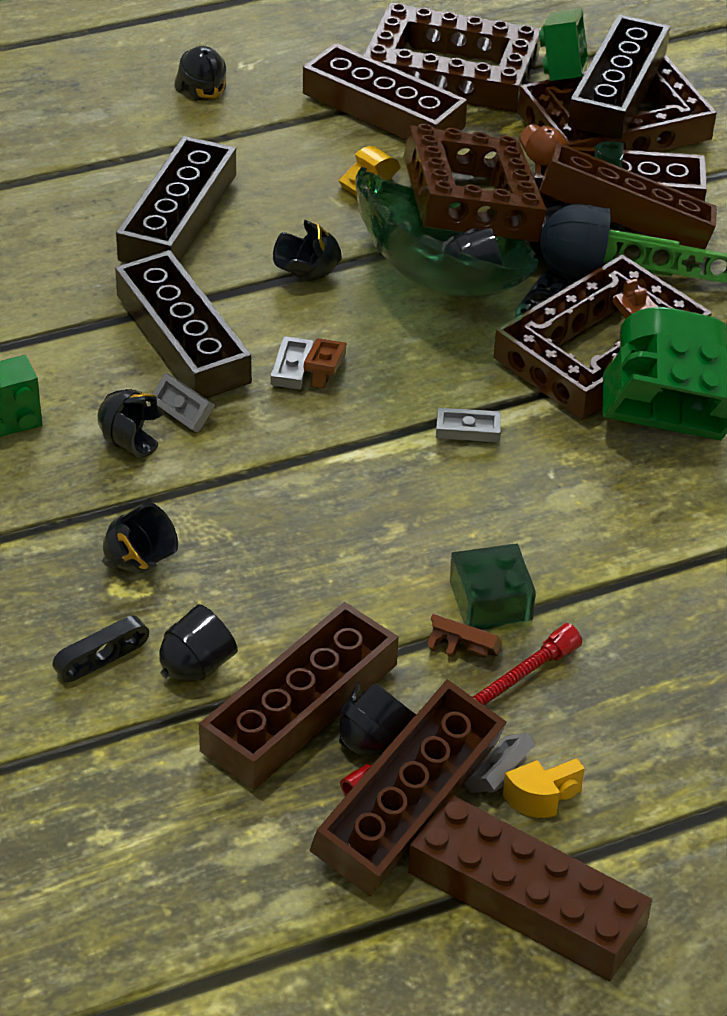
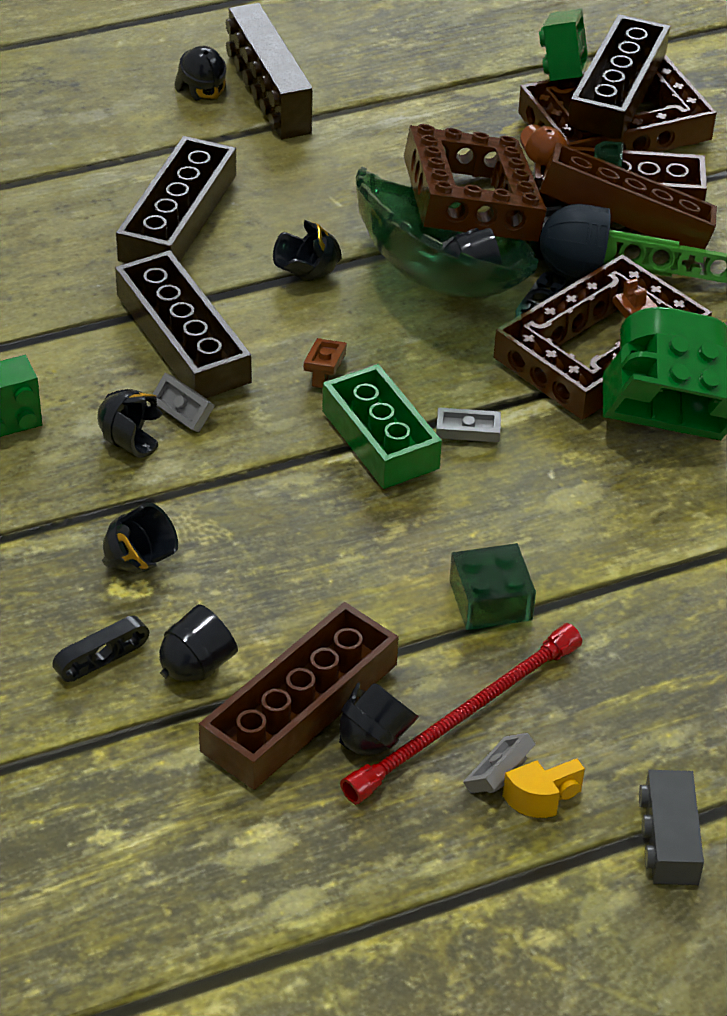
light grey plate [271,336,314,389] -> none
reddish brown brick [303,43,467,140] -> none
reddish brown brick [309,679,507,897] -> none
yellow brick [339,146,401,199] -> none
reddish brown brick [364,3,541,113] -> none
reddish brown brick [408,794,652,981] -> none
dark orange plate [428,613,502,658] -> none
none -> dark brown brick [226,2,313,140]
none -> green brick [322,364,442,489]
none -> dark grey brick [639,770,704,885]

